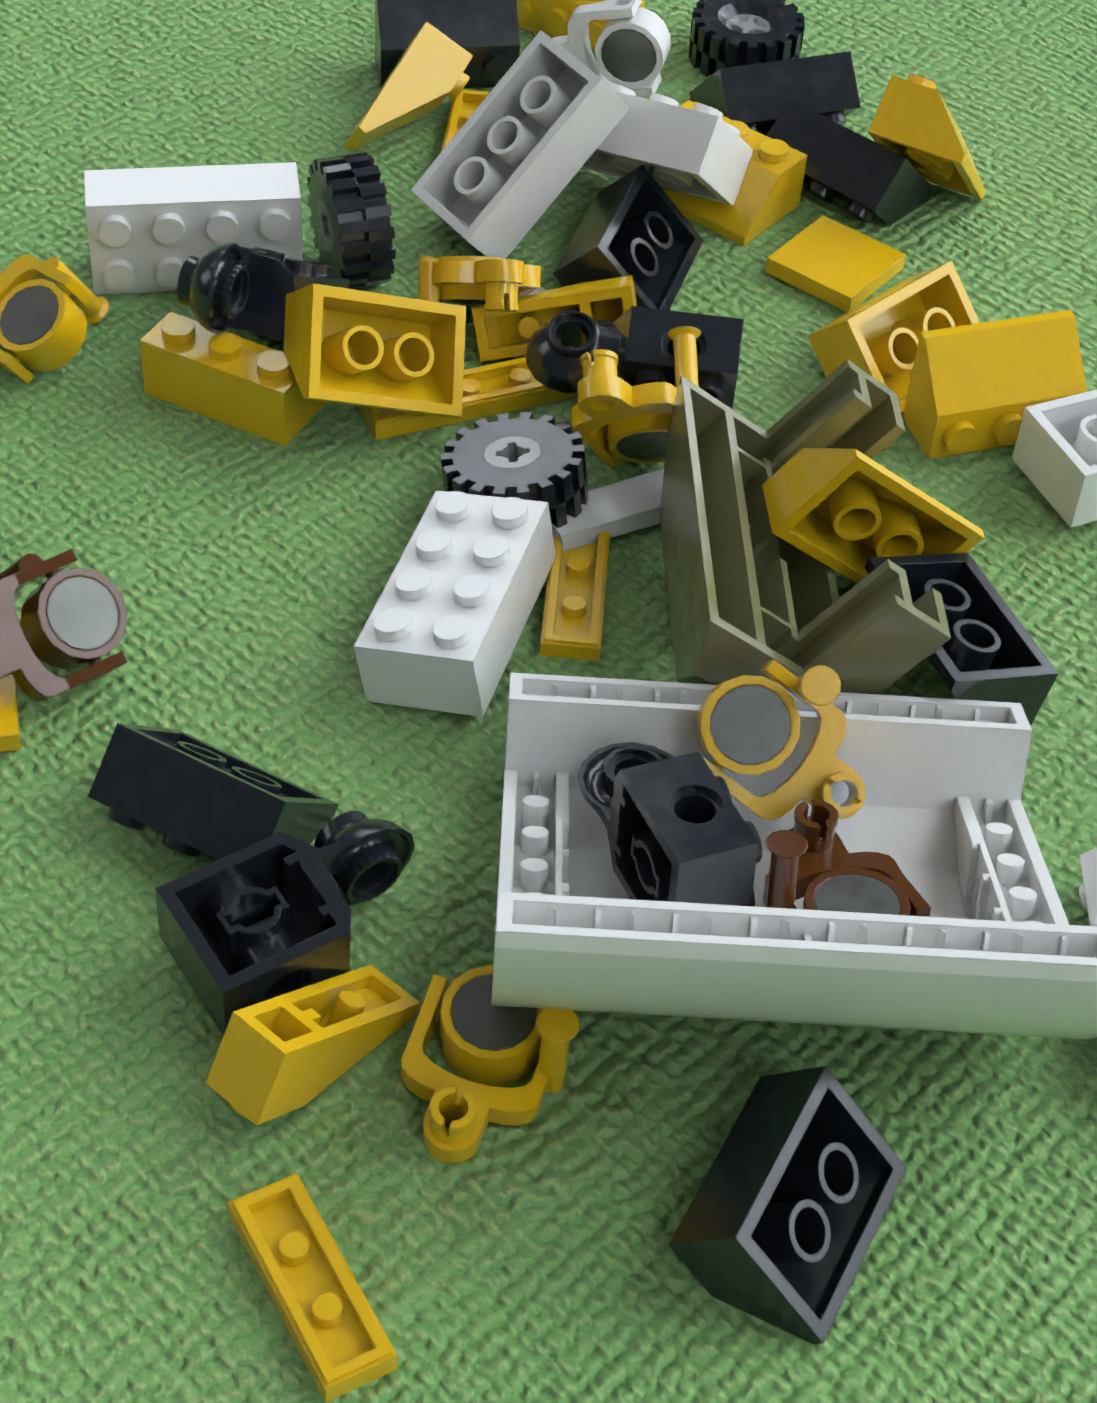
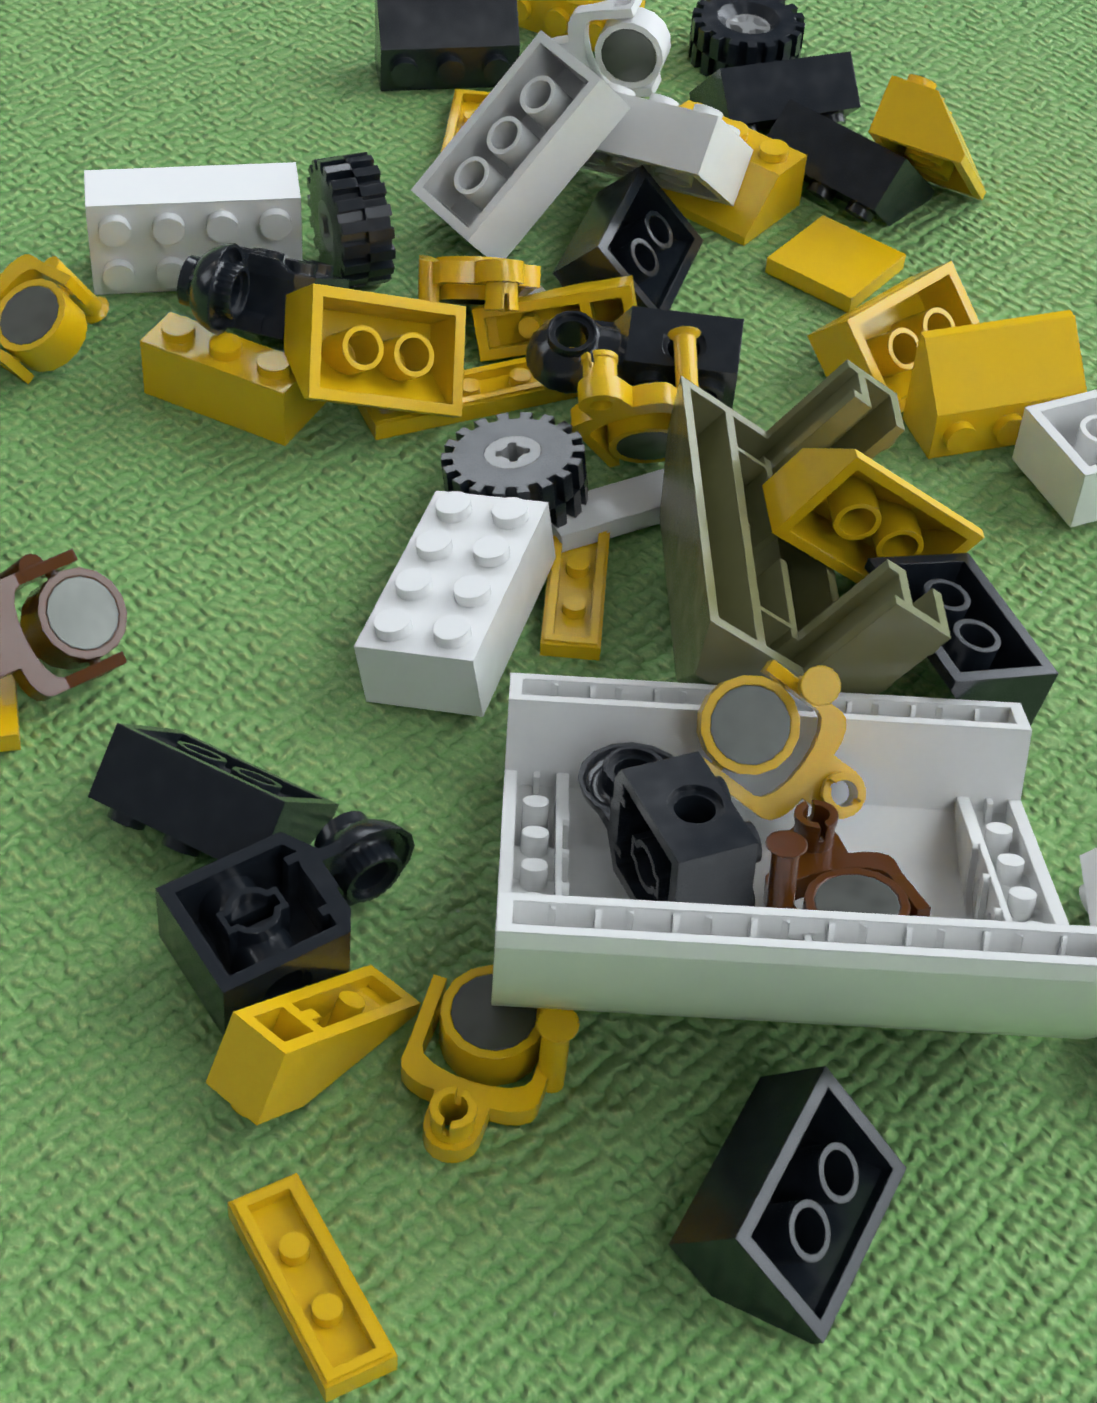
yellow slope [344,21,473,152] -> none

